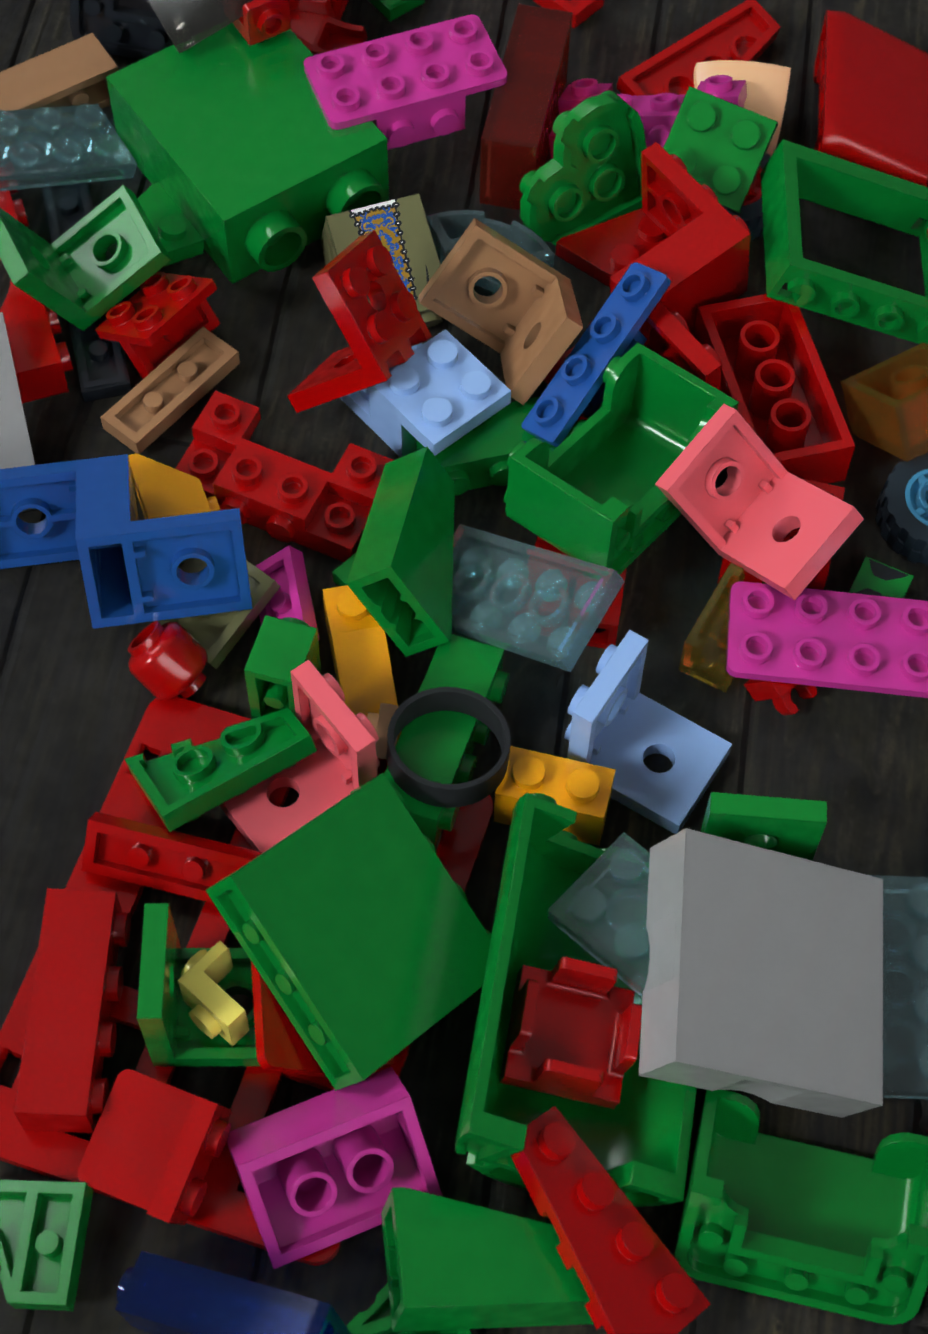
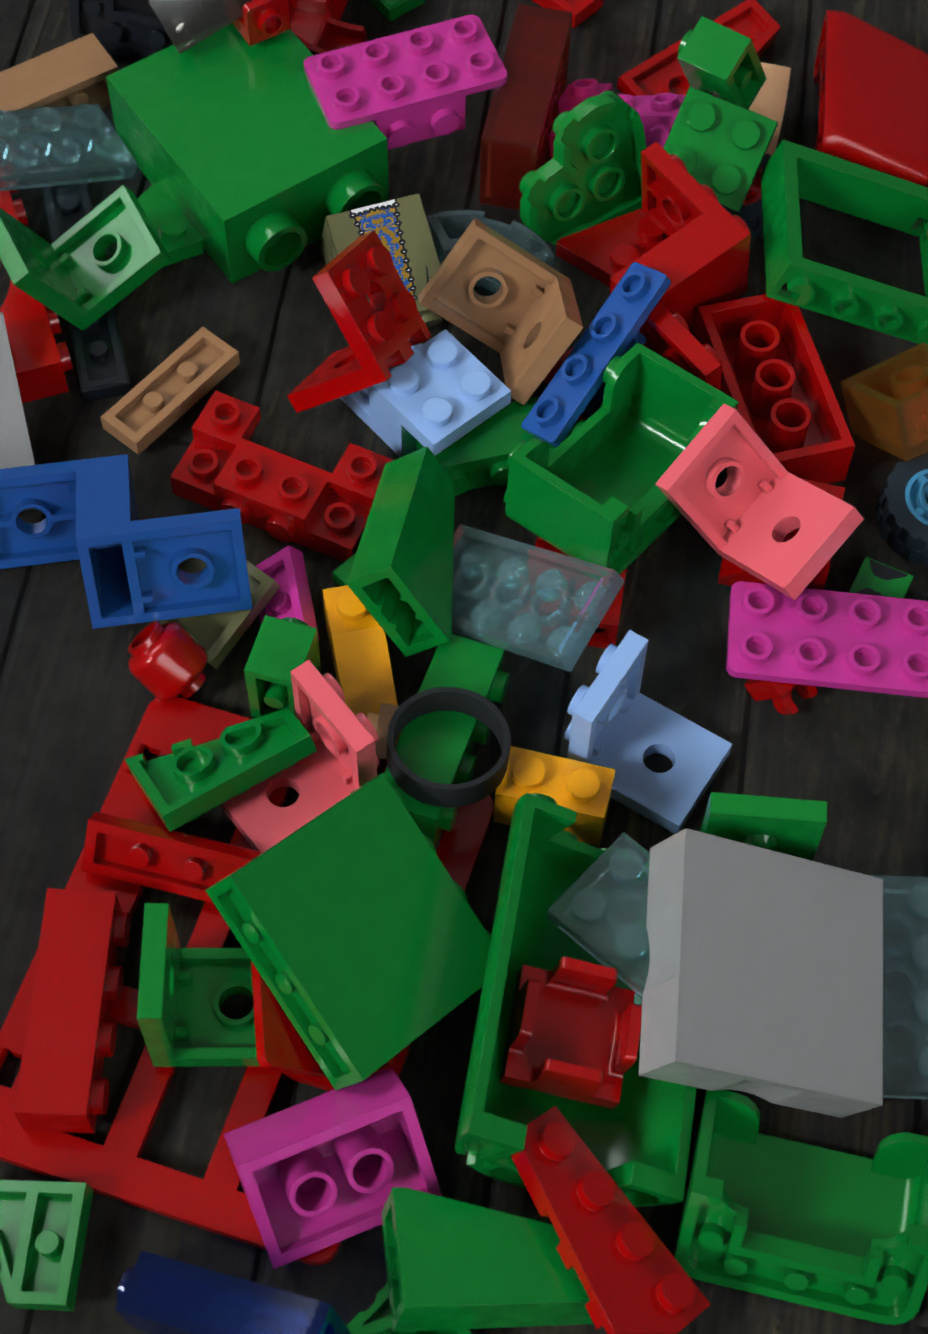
red bracket [77,1069,232,1226] -> none
red bracket [95,272,220,379] -> none
light orange slope [128,453,220,519] -> none
light yellow bracket [178,941,249,1047] -> none
clear yellow hinge [679,563,767,693] -> none
none -> green brick [677,16,766,110]

